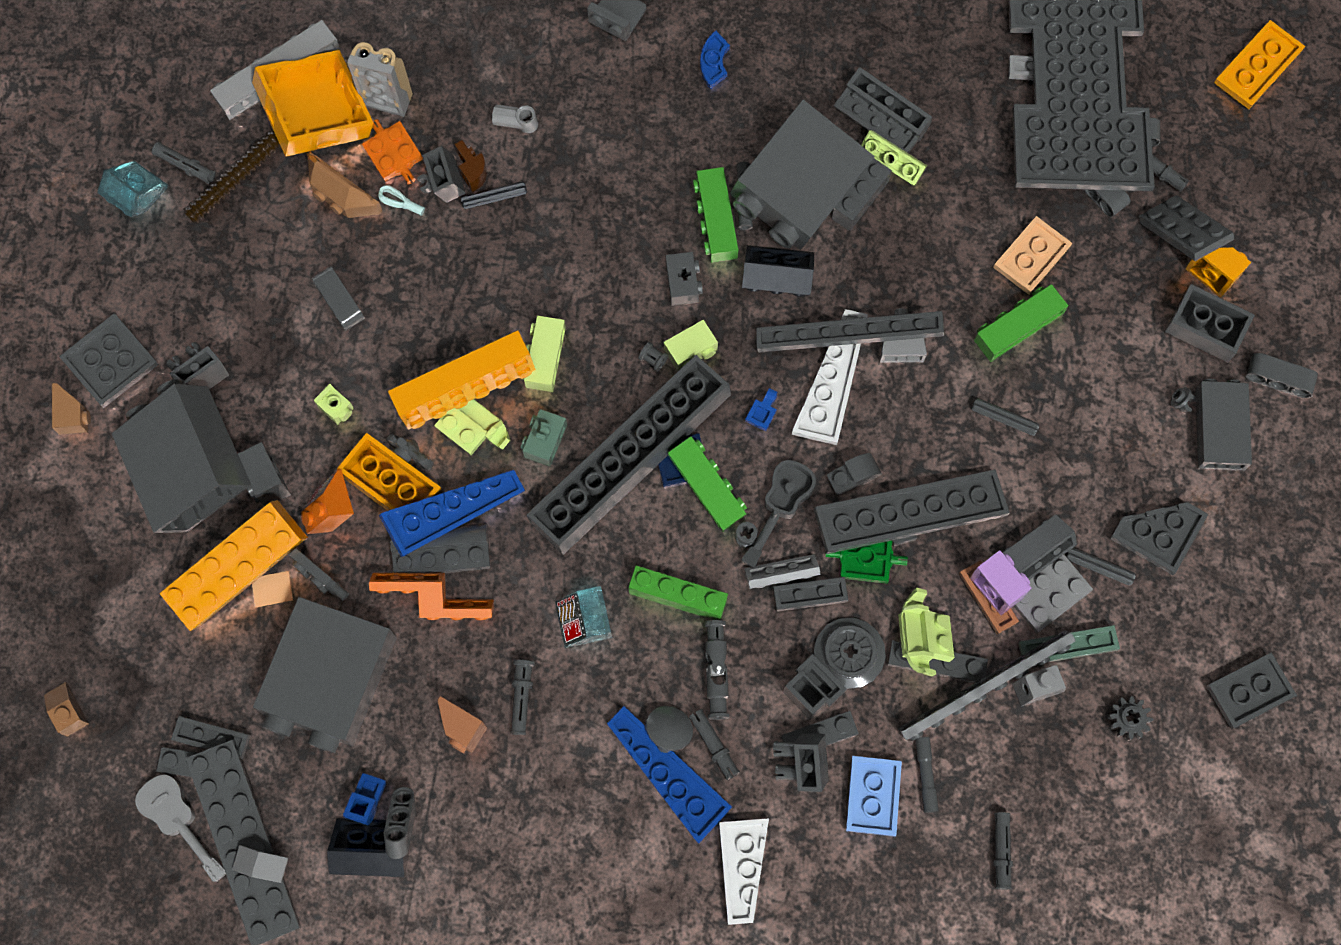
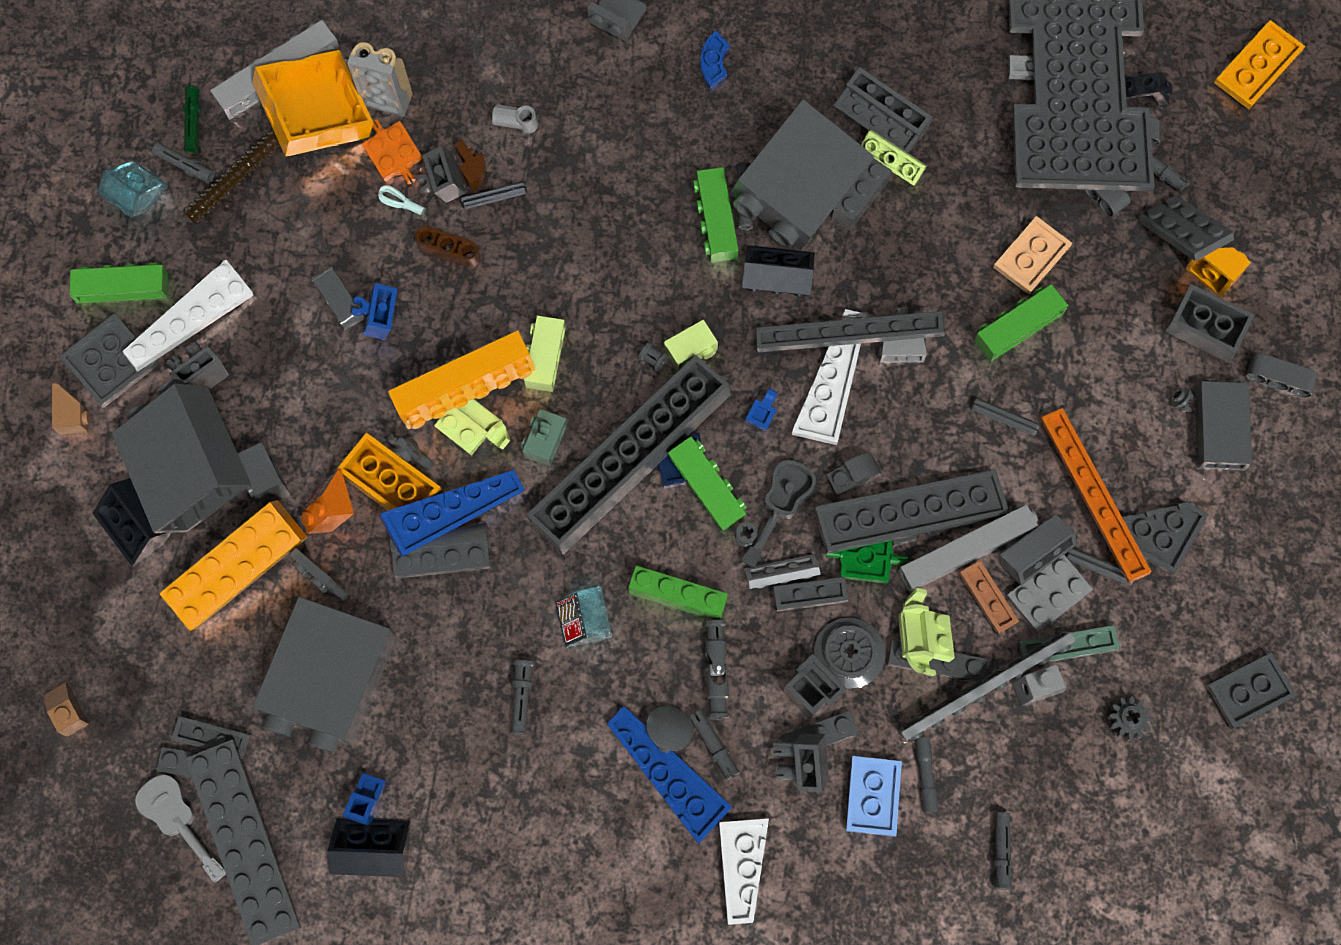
light grey slope [232,845,289,883] -> none
light nougat sticker [252,571,293,608] -> none
medium nougat wedge [307,151,382,218] -> none
yellowish green brick [314,384,354,425] -> none
orange bracket [369,573,494,620] -> none
dark grey beam [384,787,416,859] -> none
nougat slope [438,696,487,754] -> none
dark grey brick [666,252,703,306] -> none
lavender brick [970,550,1032,615] -> none
none -> bright green brick [70,263,169,304]
none -> black slope [92,478,171,567]
none -> white wing [122,260,253,372]
none -> dark green pin [183,86,201,153]
none -> blue brick [351,283,398,340]
none -> reddish brown beam [415,226,481,268]
none -> light grey brick [898,505,1038,593]
none -> orange plate [1041,408,1151,583]
none -> black bracket [1125,72,1172,105]

